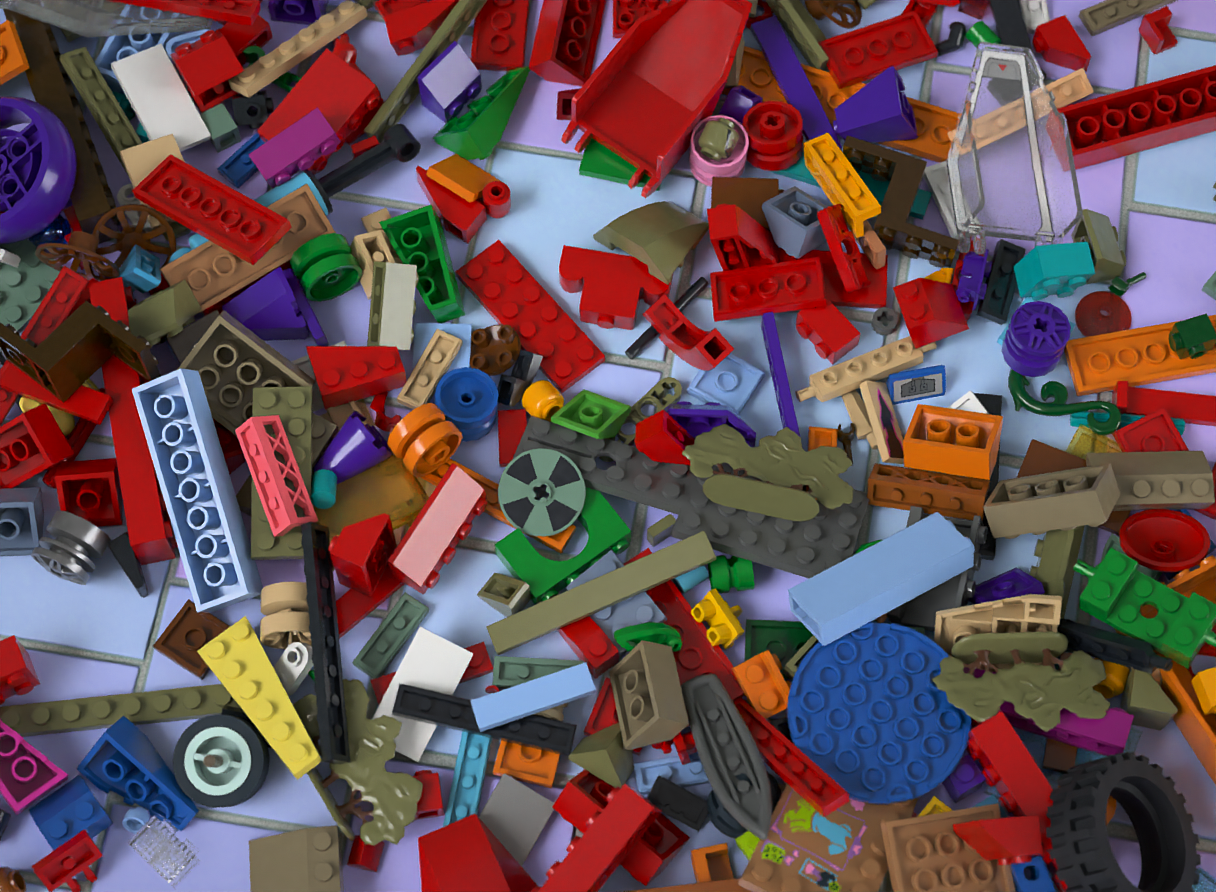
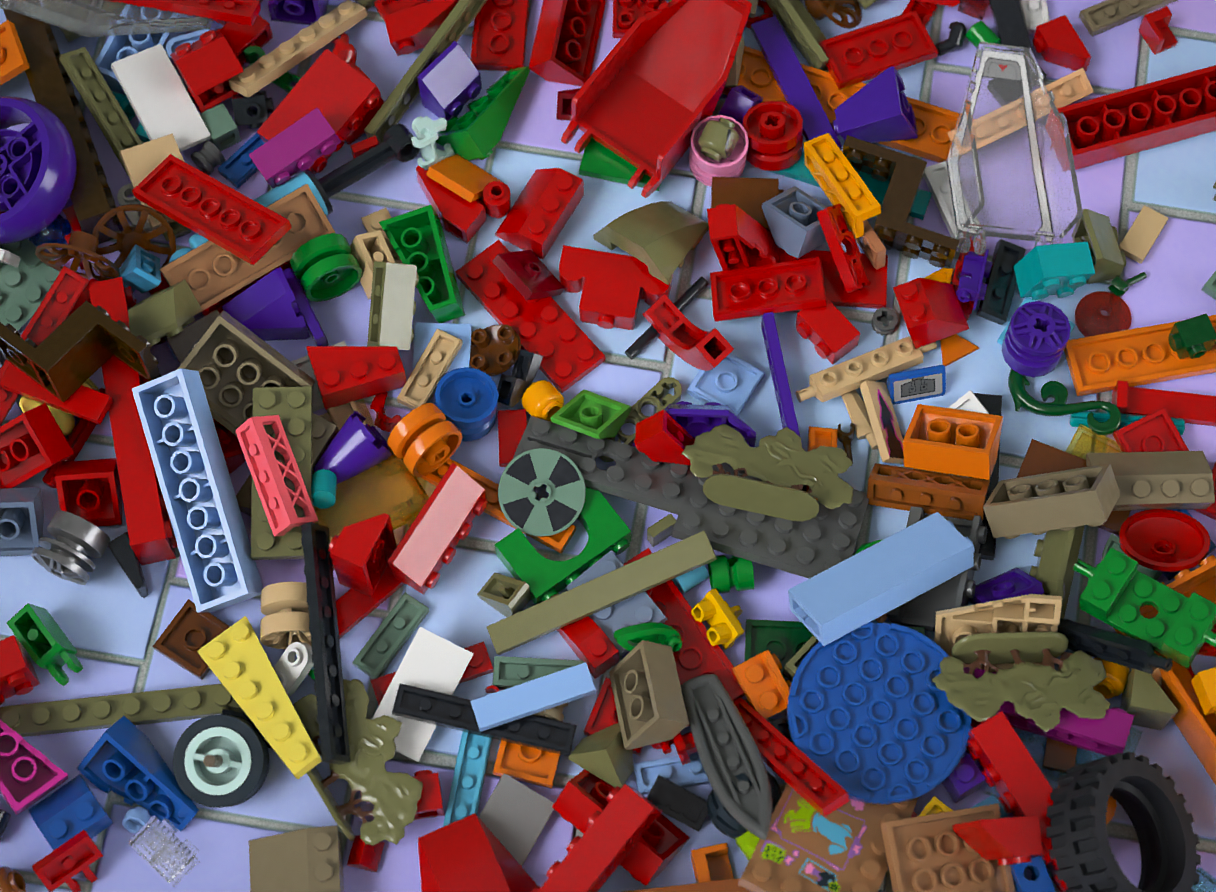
none -> green hinge [7,603,83,686]
none -> dark grey wheel [190,141,225,176]
none -> light aqua piece [412,116,454,169]
none -> dark red plate [493,250,565,300]
none -> red slope [495,168,584,260]
none -> orange piece [940,334,979,366]
none -> tan tile [1119,205,1169,264]

